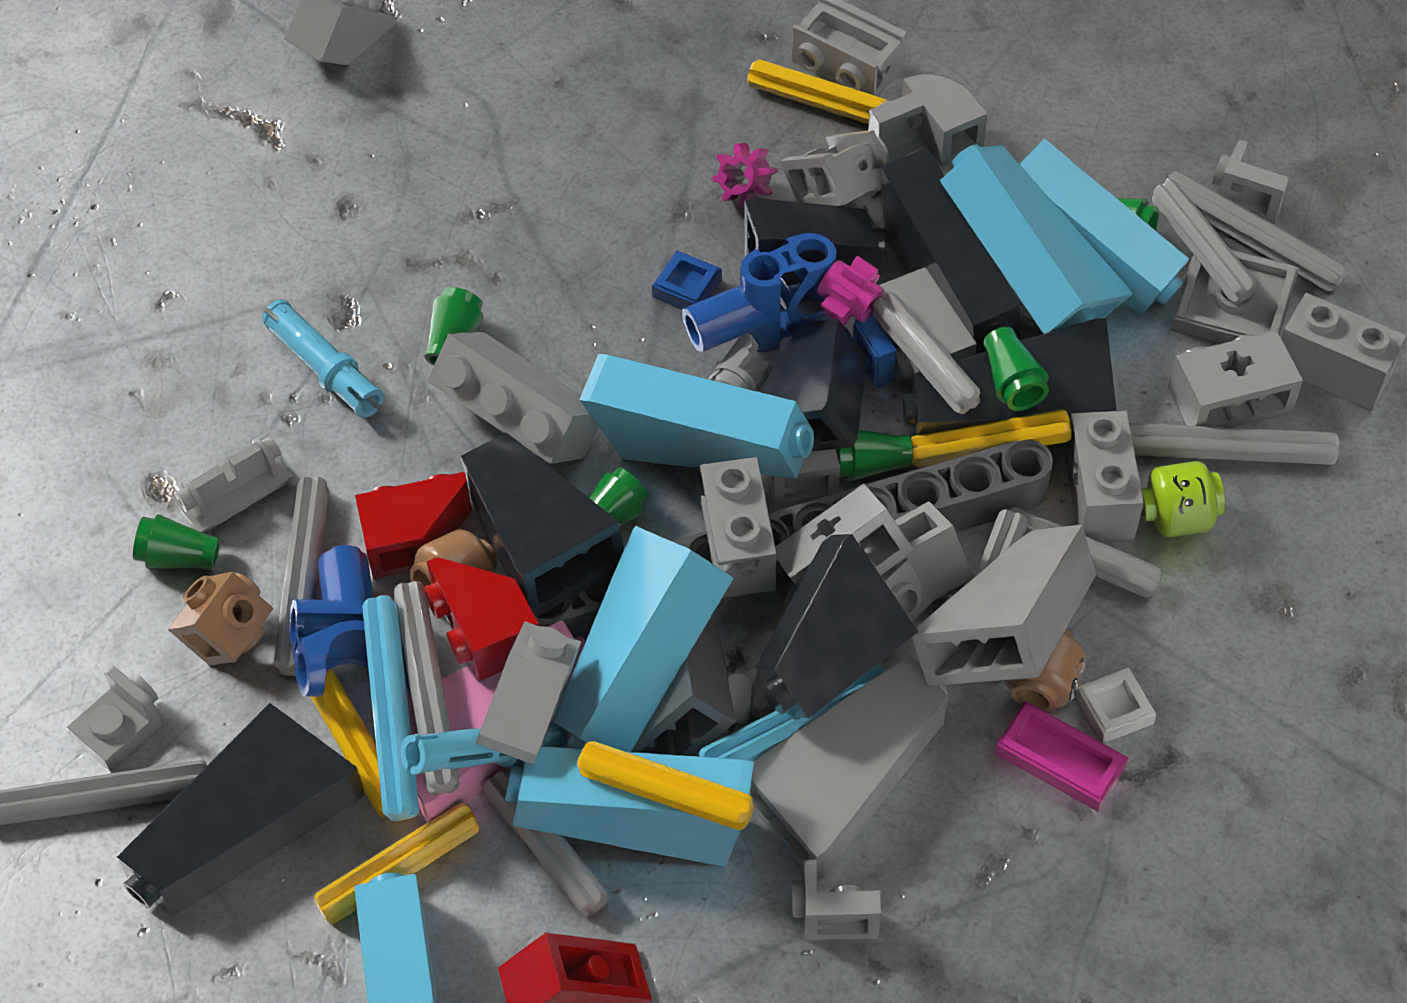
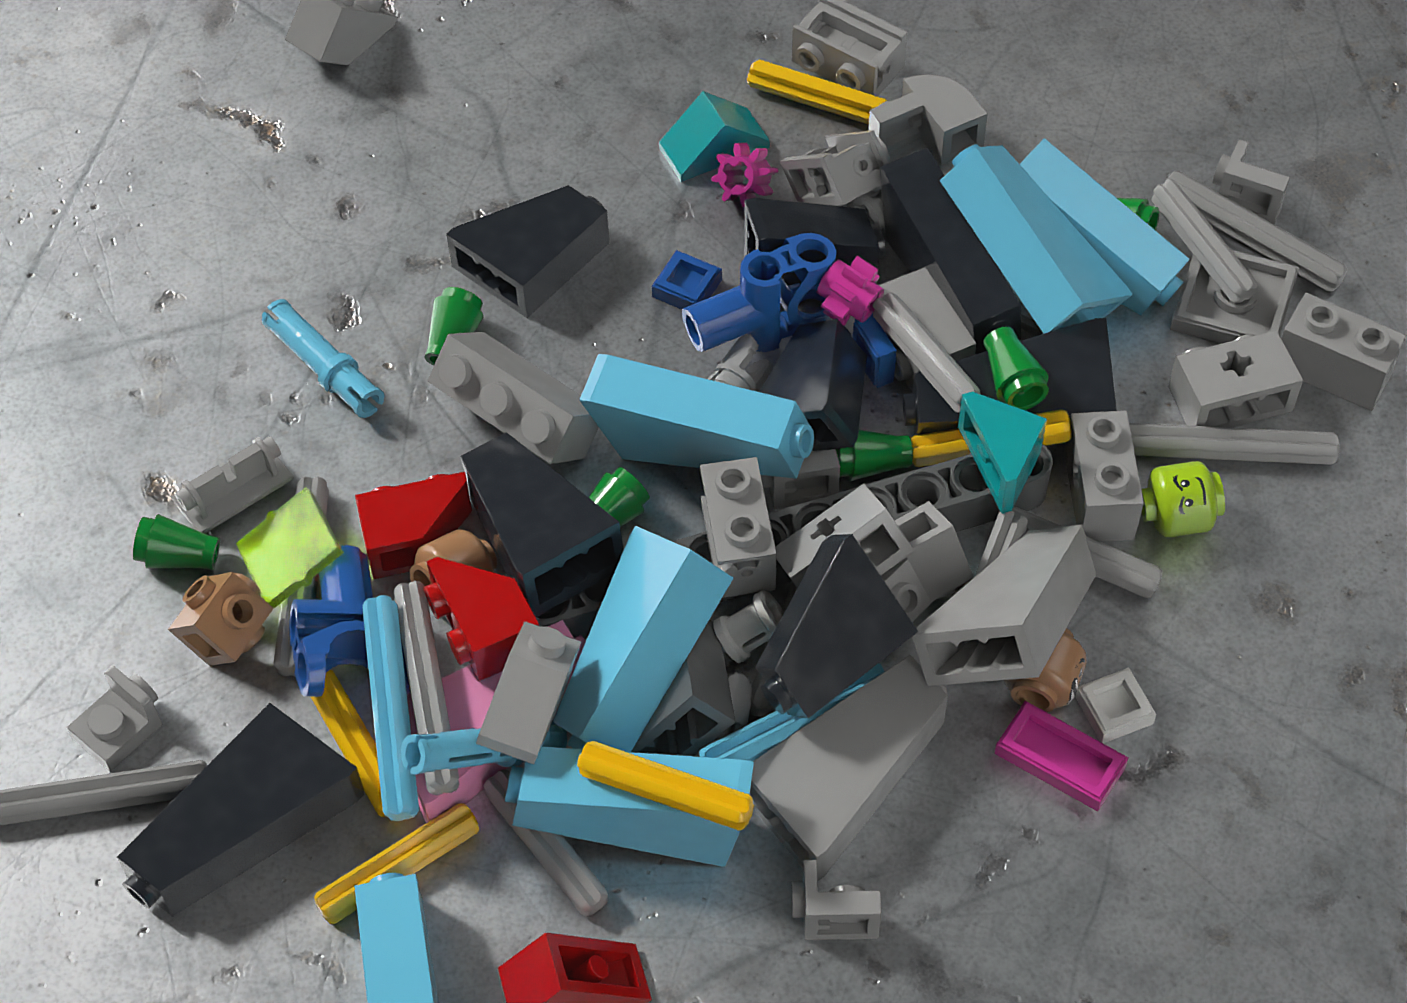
none -> clear neon green piece [236,487,344,608]
none -> black slope [446,185,609,318]
none -> teal slope [659,91,770,182]
none -> white bush [713,590,784,663]
none -> teal slope [958,391,1047,514]

